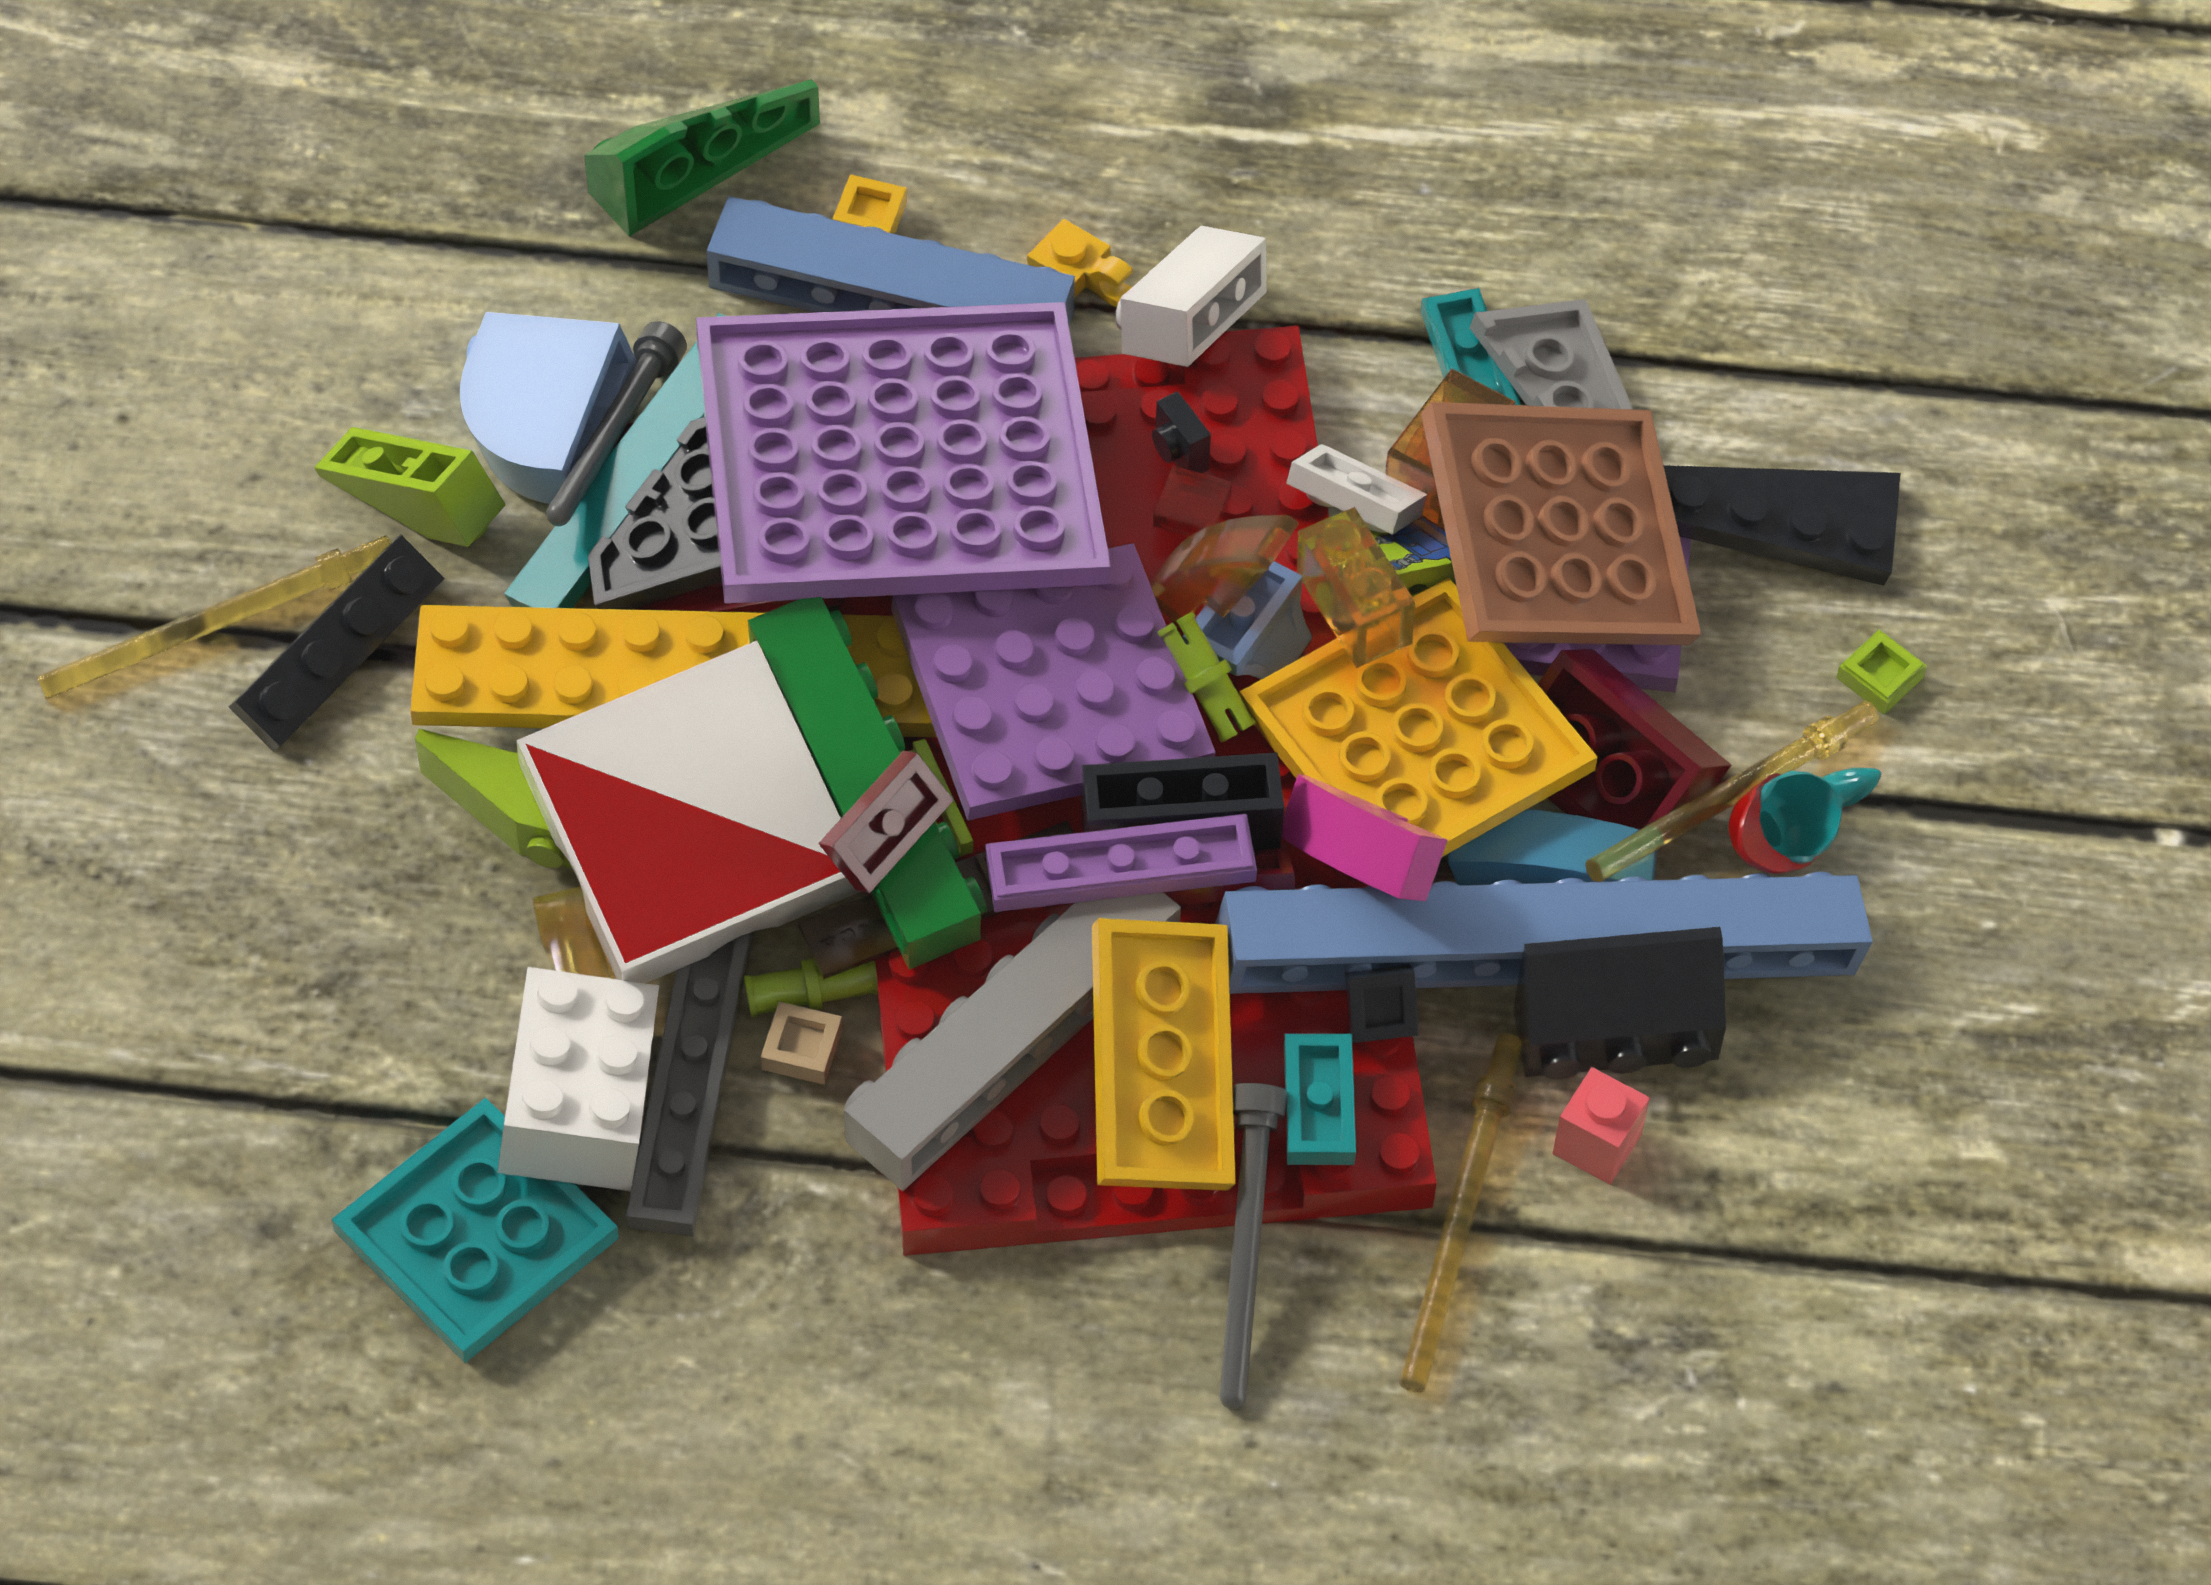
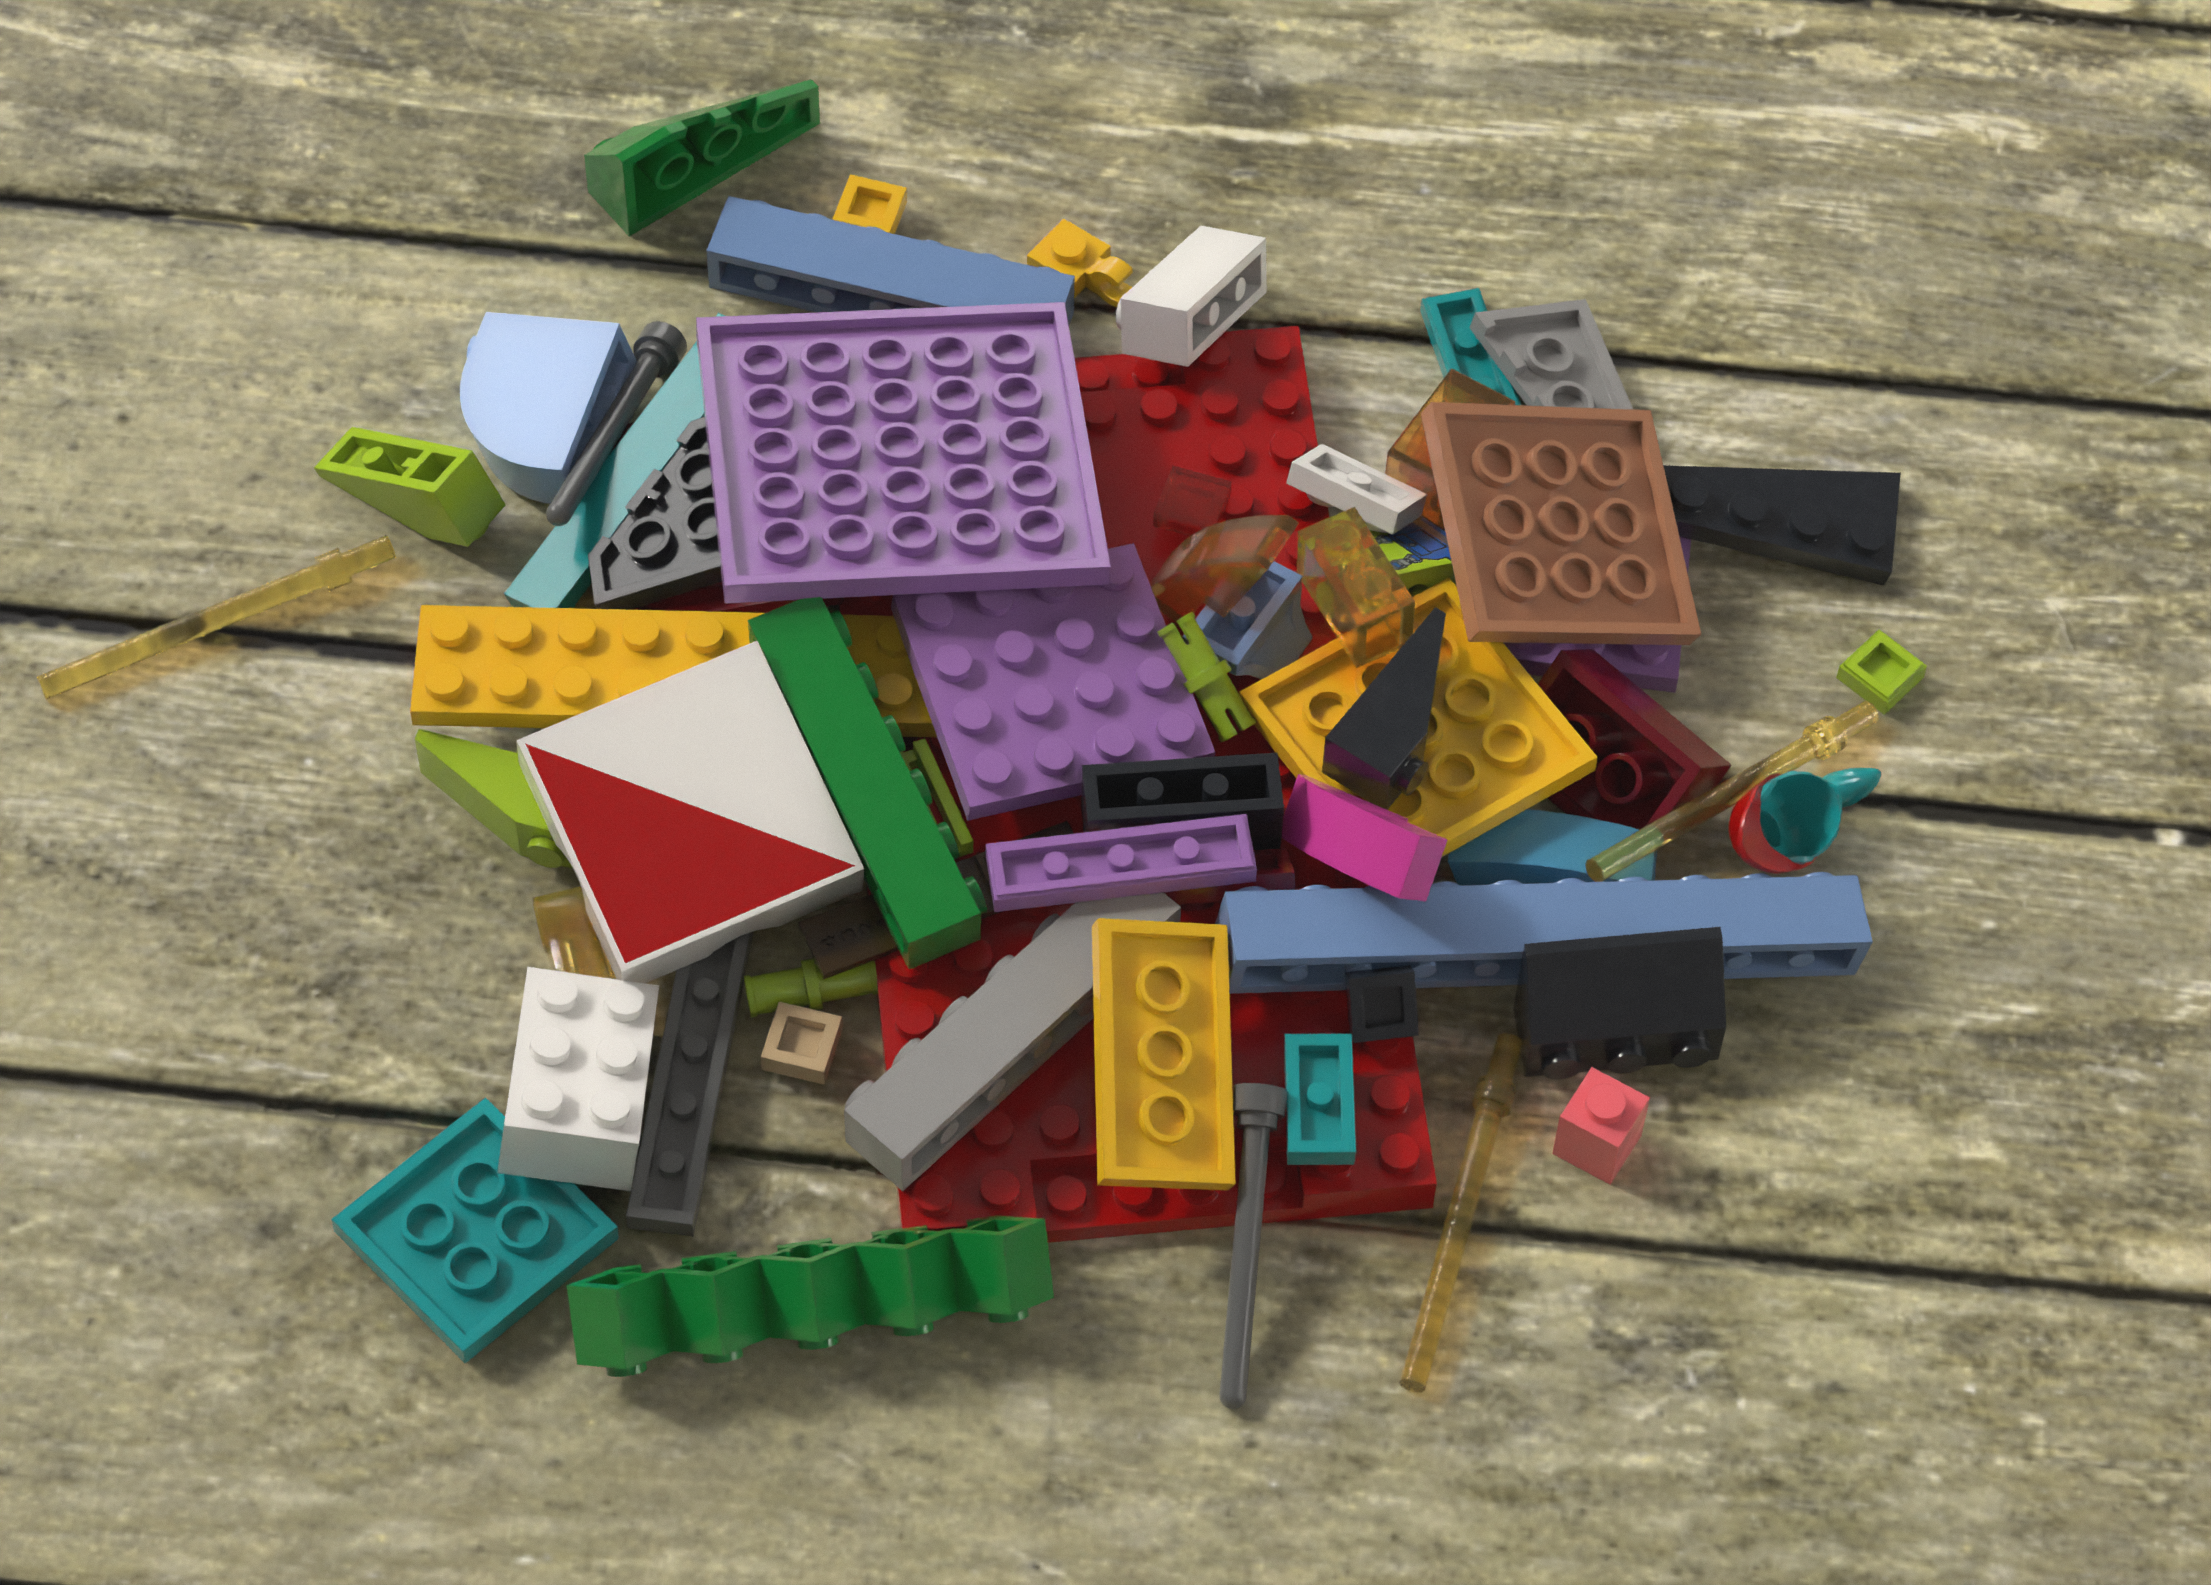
black plate [228,534,445,752] -> none
plate [818,751,954,893] -> none
black plate [1152,391,1211,481] -> none
none -> green brick [567,1216,1054,1377]
none -> black slope [1322,607,1446,810]

